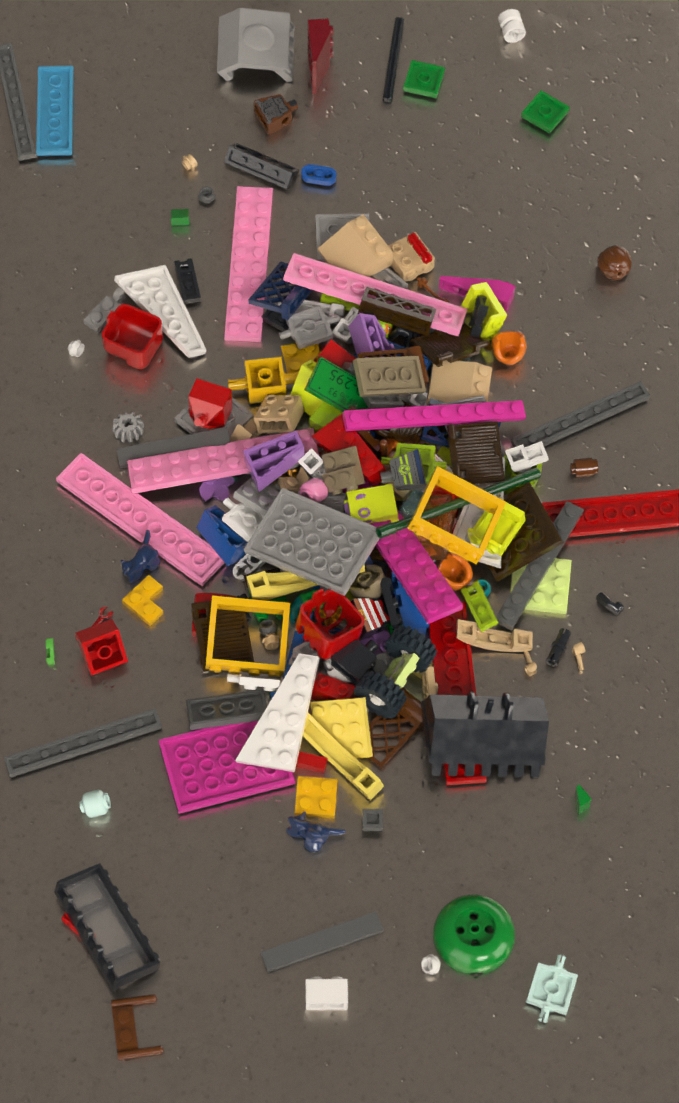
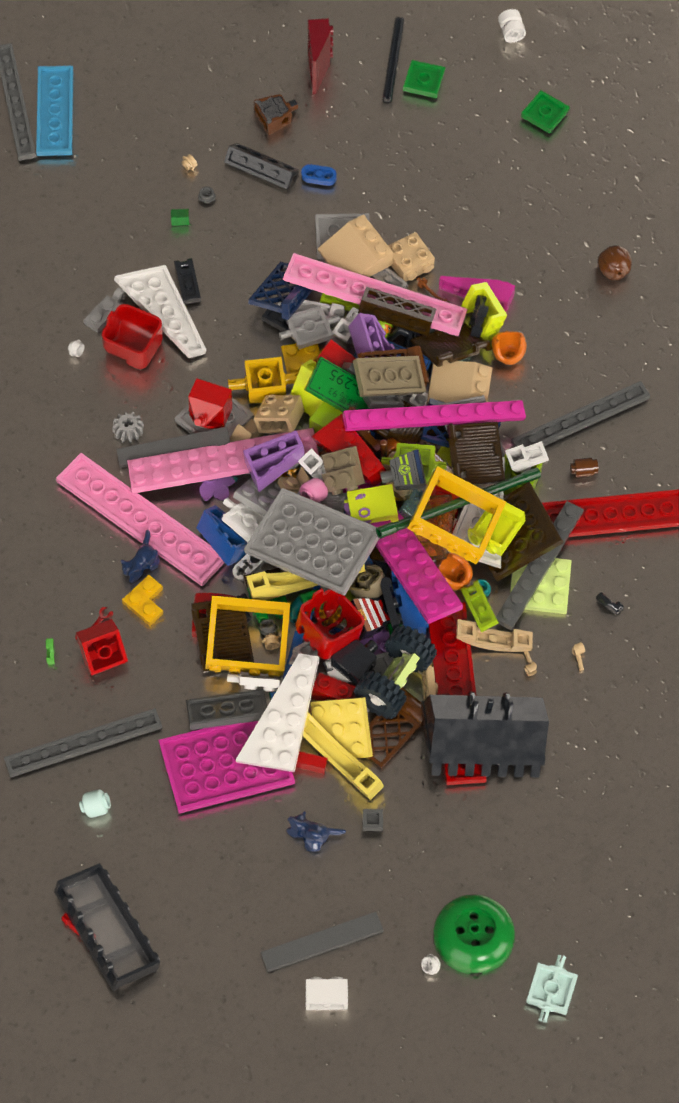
reddish brown plate [111,994,164,1060] -> none
light grey panel [217,8,295,82] -> none
bright pink plate [224,186,273,342] -> none
yellow plate [295,776,338,819] -> none
red axle [407,232,433,264] -> none
black pin [546,628,571,667] -> none
green slope [575,784,592,814] -> none

